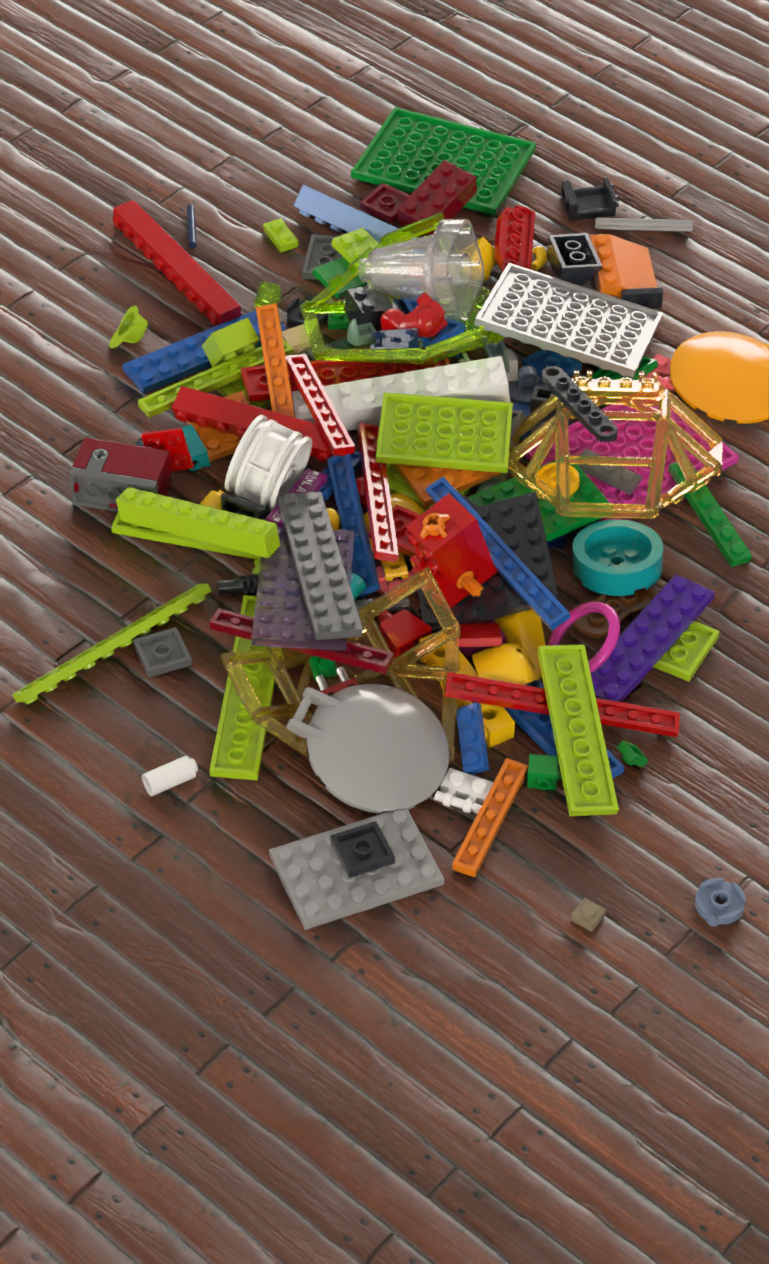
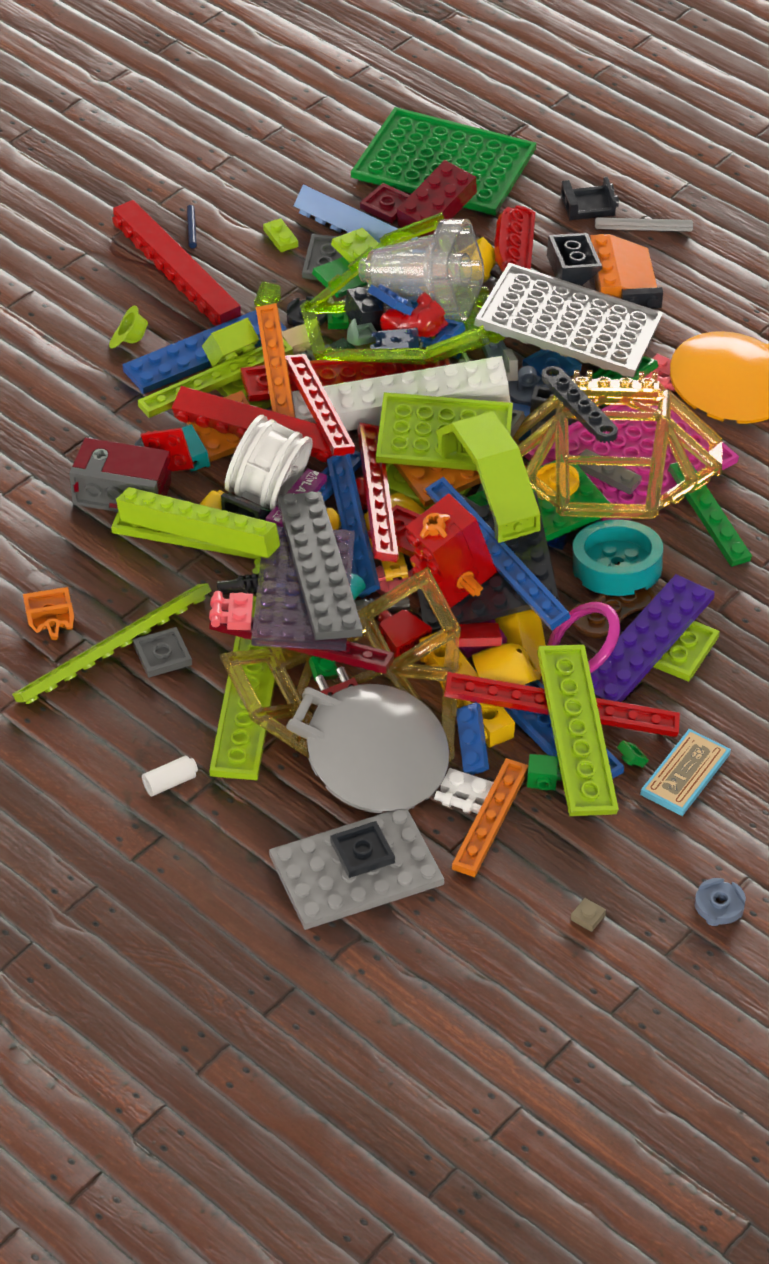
yellow arm [531,246,548,272] -> none
none -> orange plate [23,587,74,640]
none -> coral plate [209,591,253,630]
none -> blue plate [367,284,414,316]
none -> lime panel [435,411,540,543]
none -> tile [640,729,731,816]

